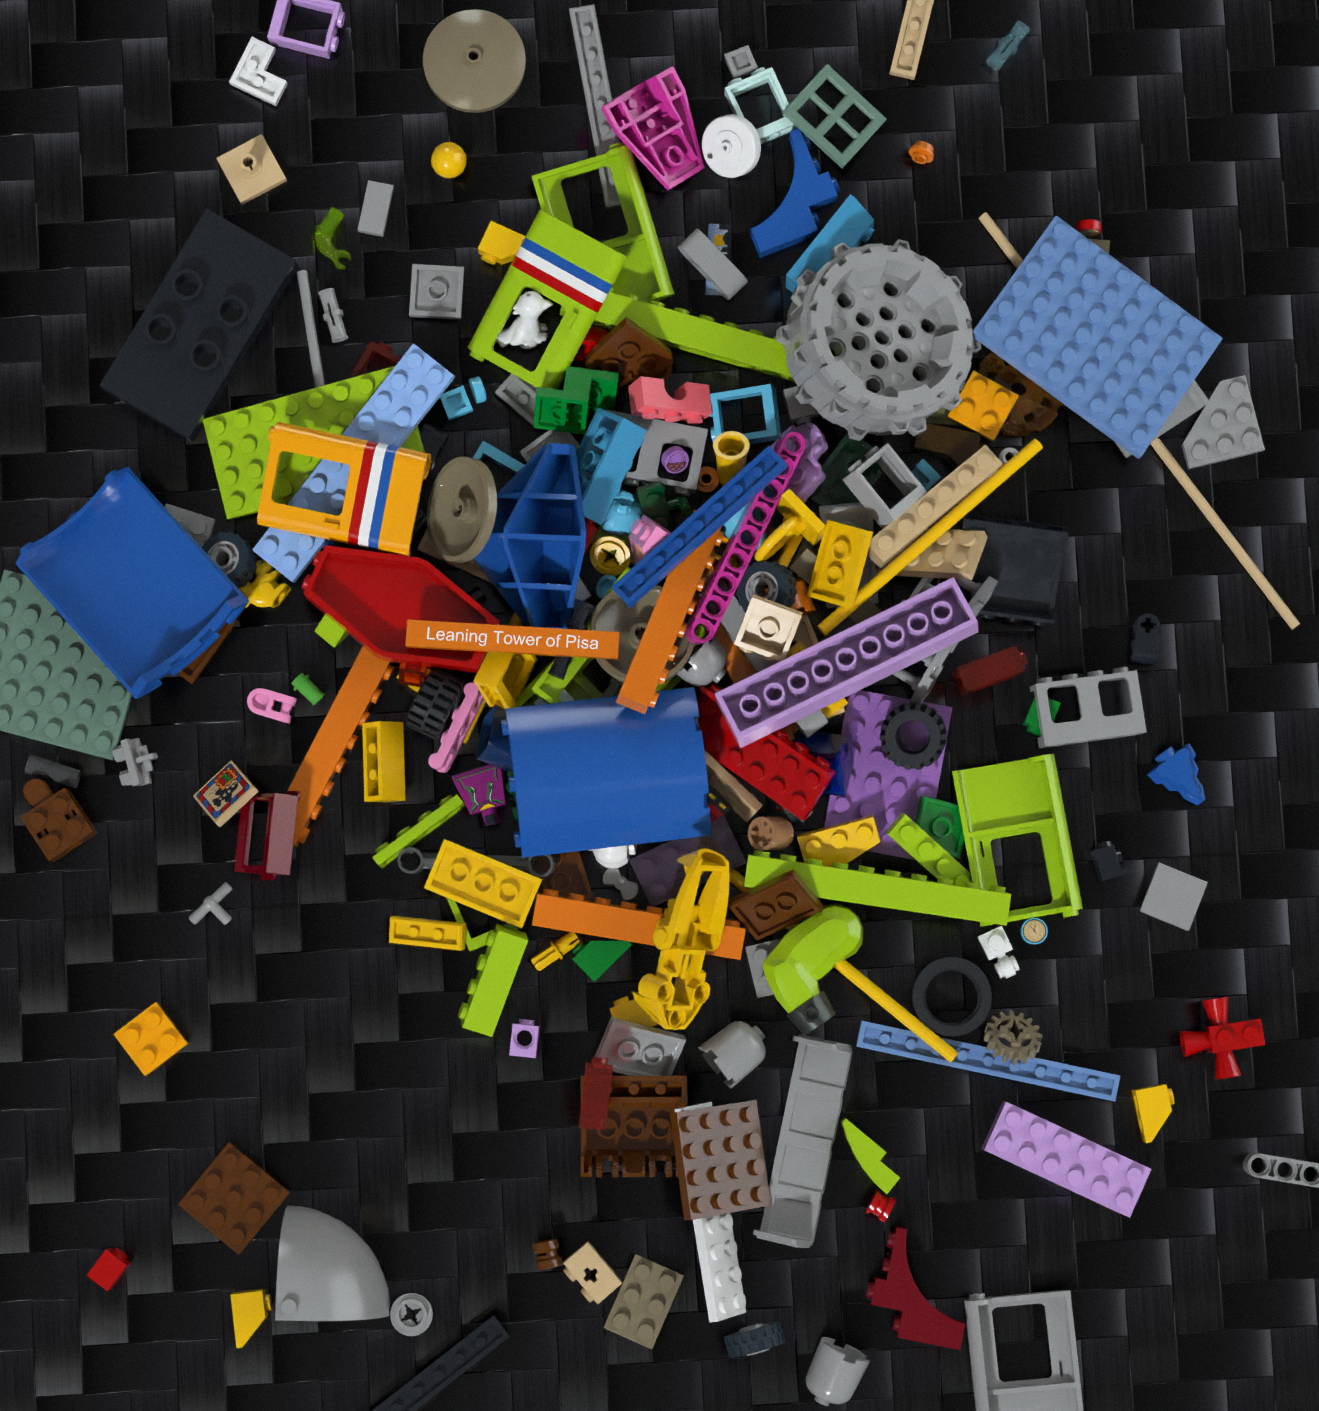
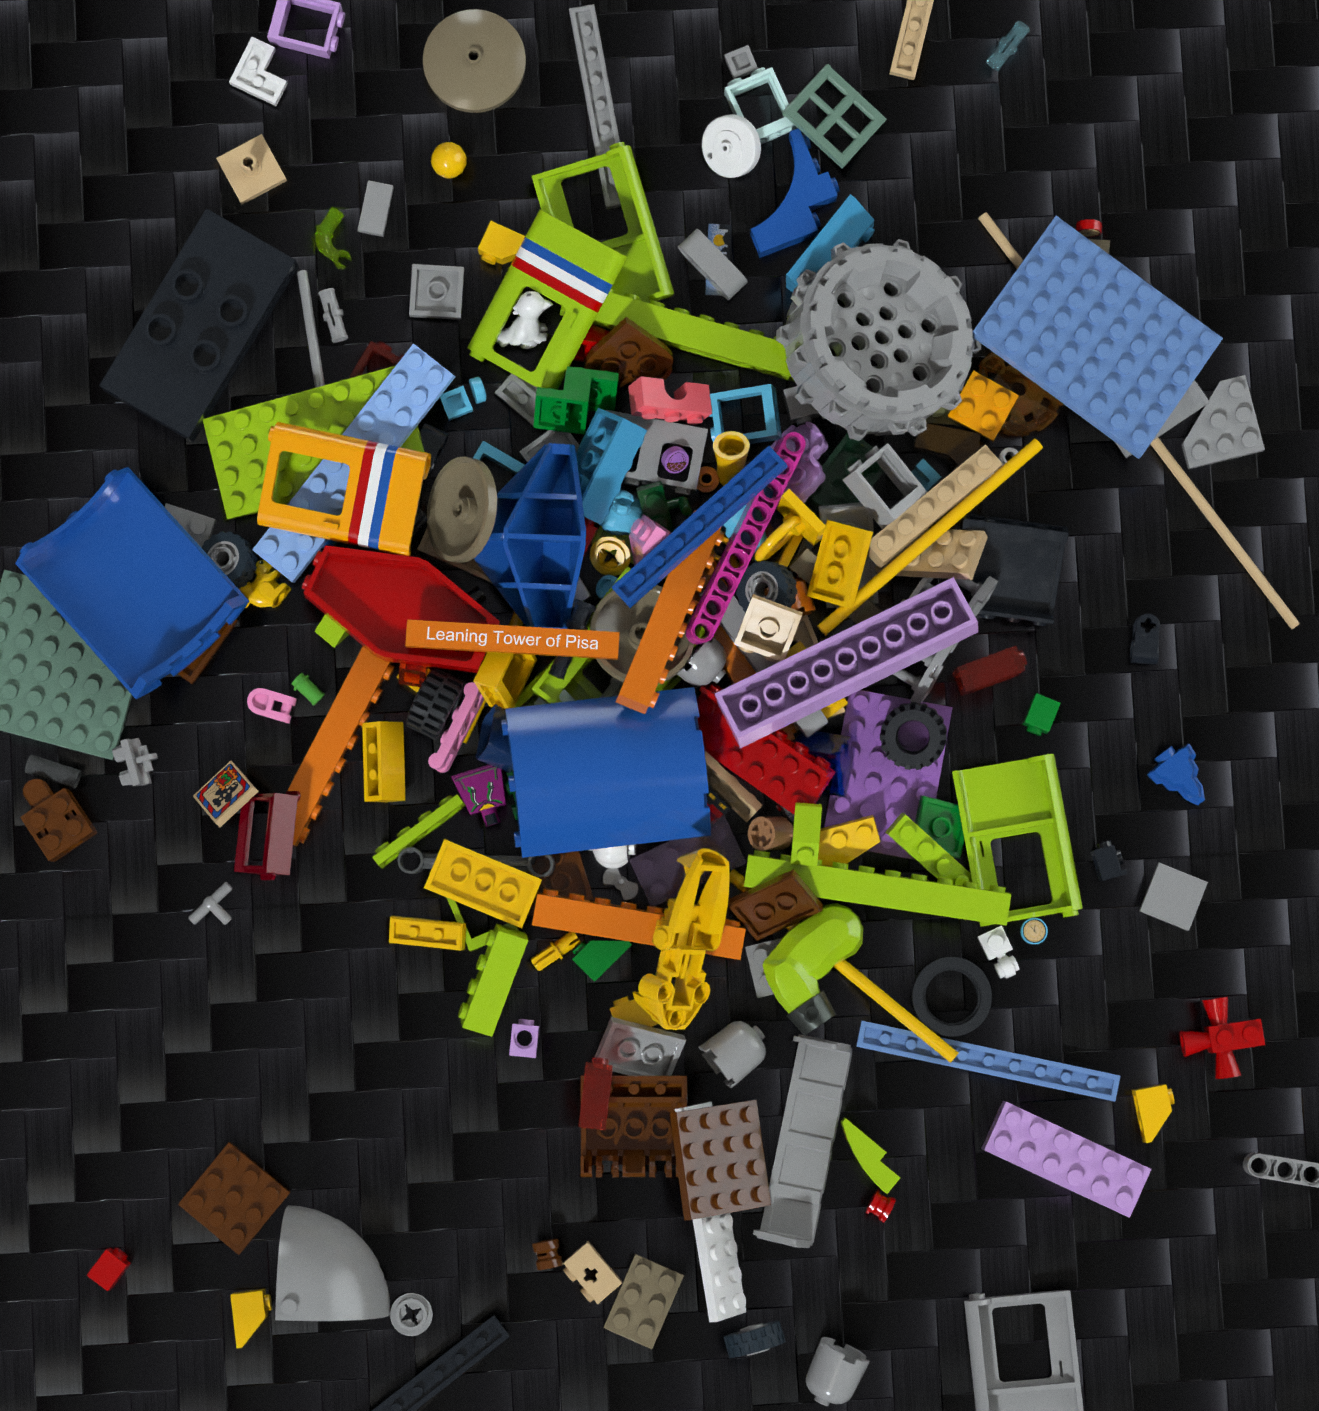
light orange plate [114,1002,188,1076] -> none
dark pink wedge [601,66,704,190] -> none
dark red arch [866,1226,965,1350] -> none
orange plate [909,141,934,164] -> none
dark tan gear [984,1010,1042,1065] -> none
light grey window [1030,667,1147,749] -> none
none -> lime slope [791,802,822,866]

